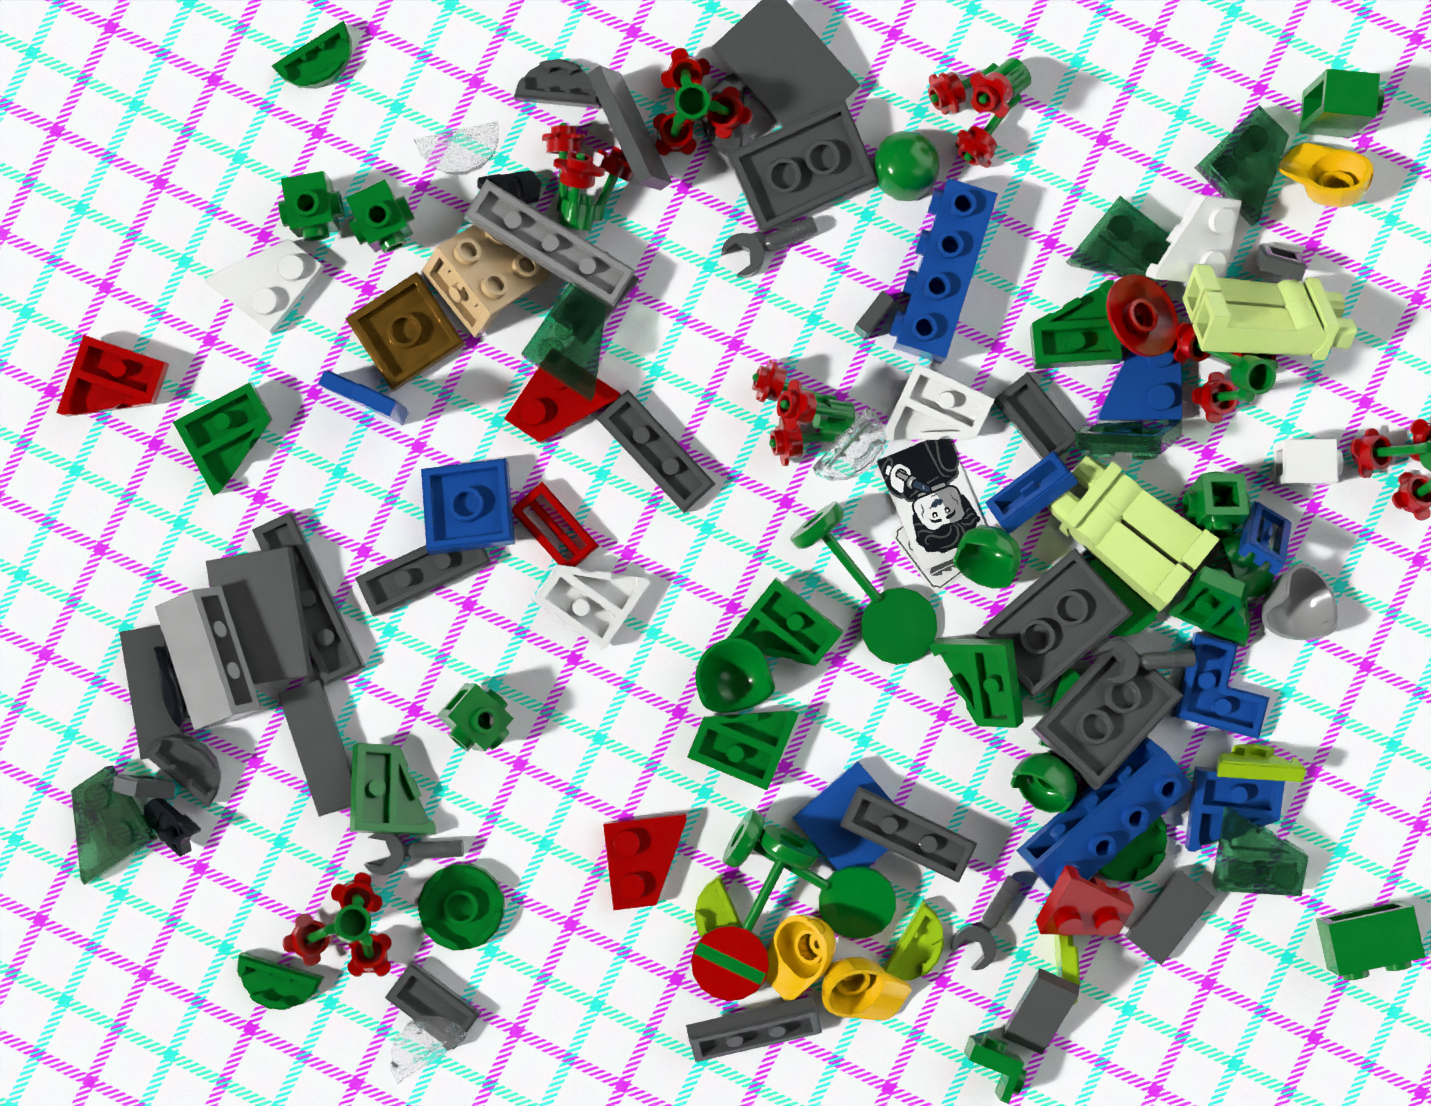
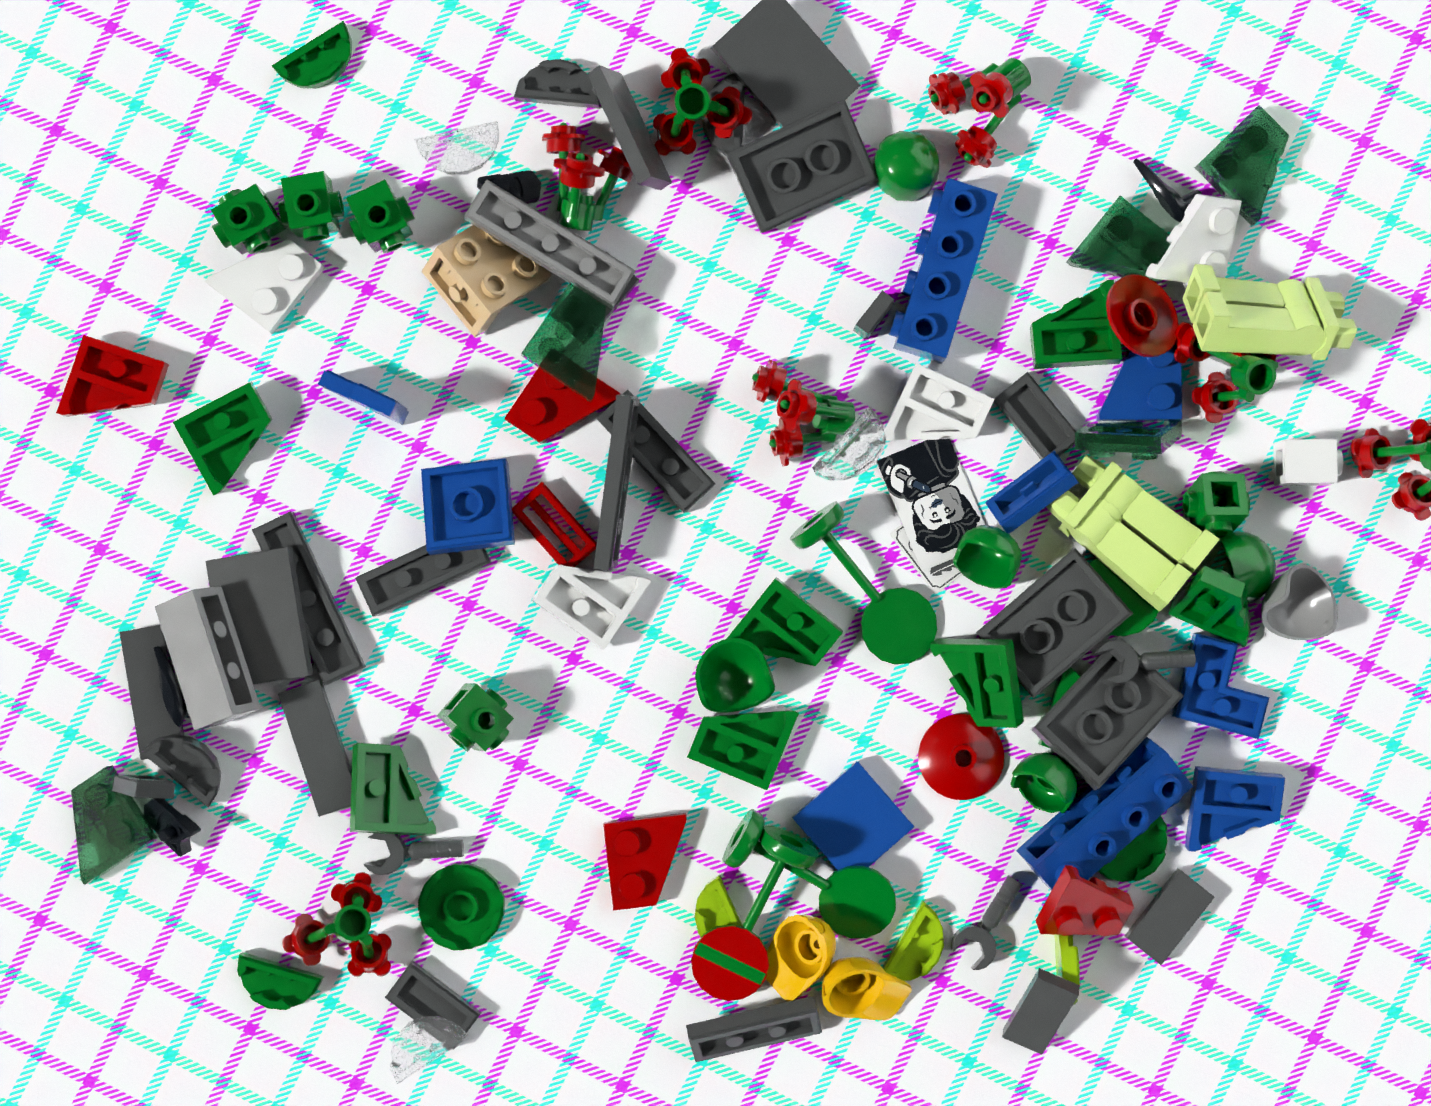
pearl gold tile [345,272,465,391] -> none
dark grey piece [721,217,818,278] -> none
dark grey tile [840,786,977,883] -> none
green bracket [964,1034,1027,1104] -> none
clear green wing [1212,807,1309,896] -> none
lime tile [1216,744,1306,782] -> none
blue tile [1238,501,1292,576] -> none
dark grey tile [1255,243,1307,281] -> none
yellow cap [1278,143,1374,208] -> none
green brick [1299,69,1384,138] -> none
green brick [1316,901,1426,980] -> none
none -> green brick [211,183,286,255]
none -> dark grey tile [593,395,640,571]
none -> red dish [918,714,1004,800]
none -> black bar [1133,158,1202,222]

